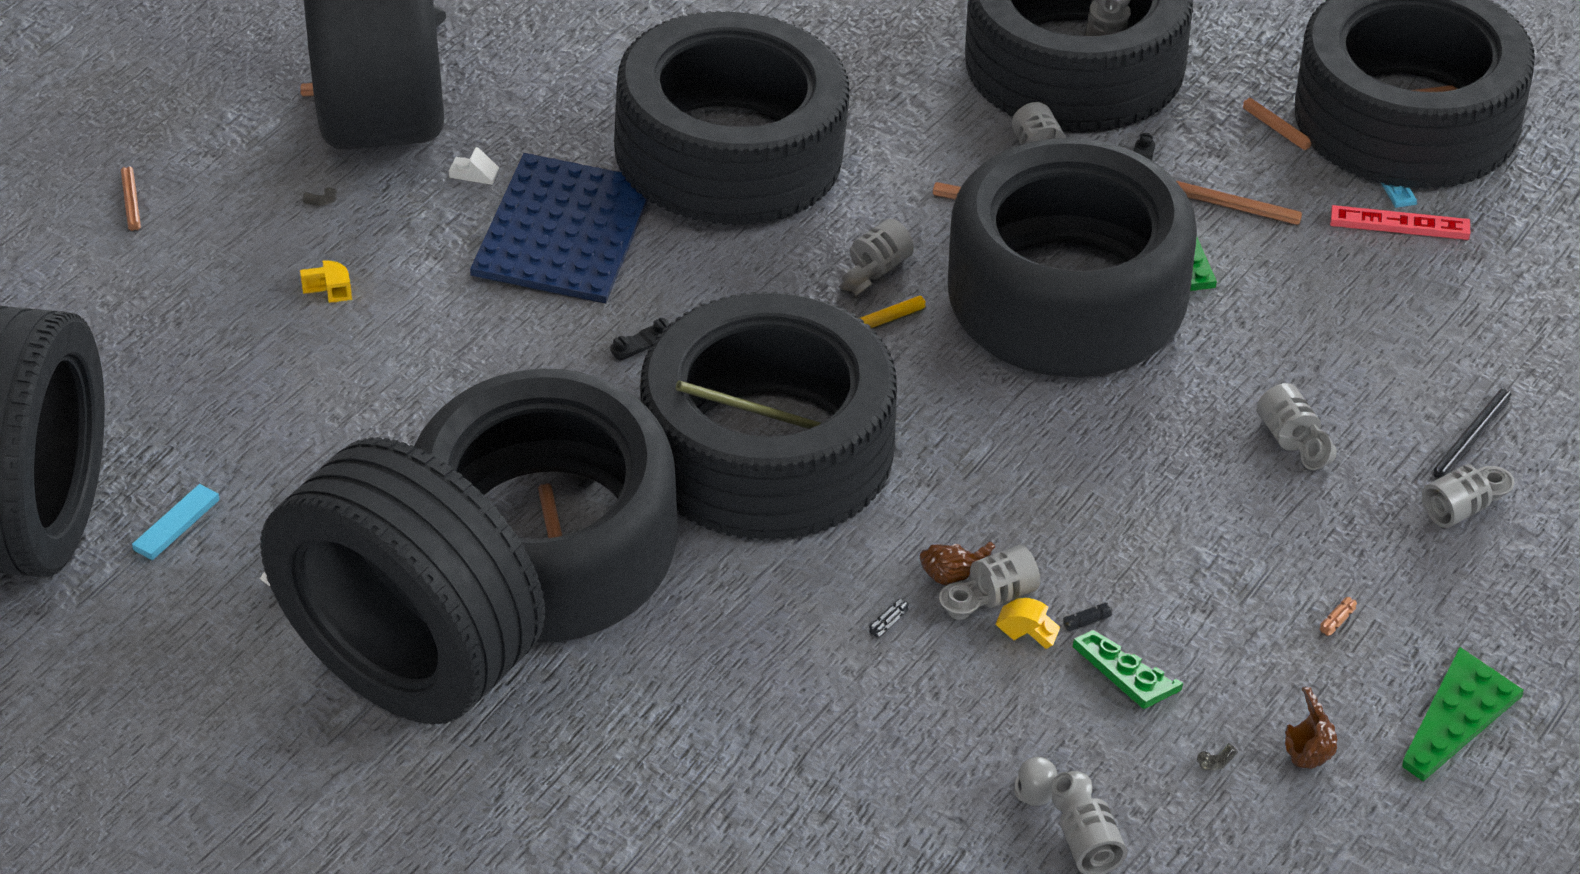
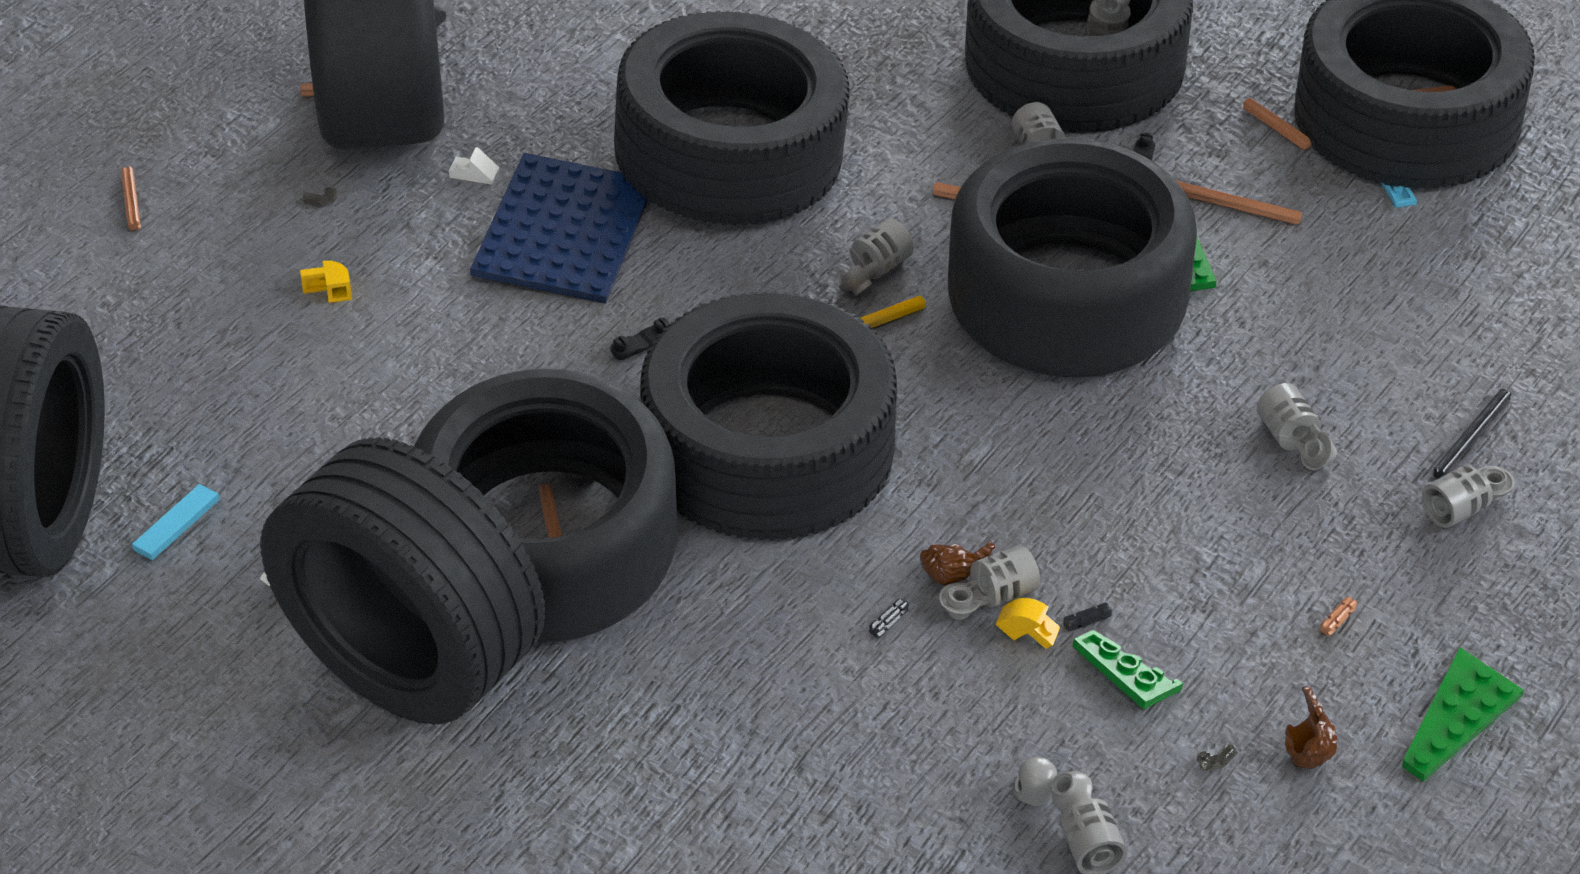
olive piece [676,381,821,429] -> none
coral tile [1330,205,1470,240] -> none

